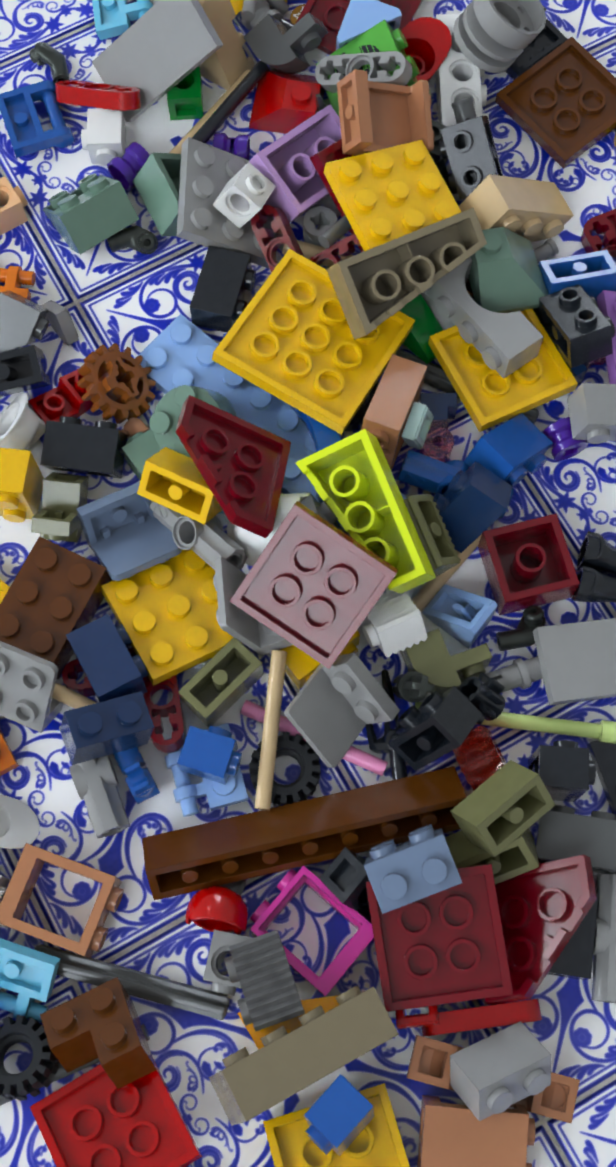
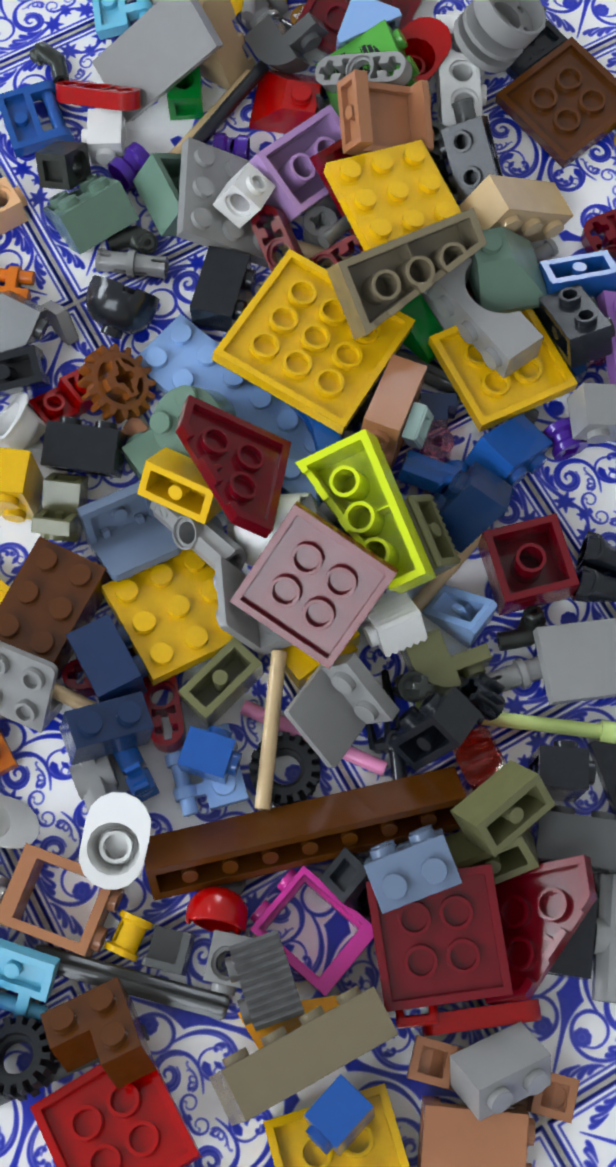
none -> pearl dark grey brick [35,140,91,190]
none -> white piece [79,792,151,890]
none -> black cylinder [86,275,160,339]
none -> light grey pin [95,249,169,279]
none -> yellow bush [103,909,154,962]
none -> dark grey panel [141,925,196,976]

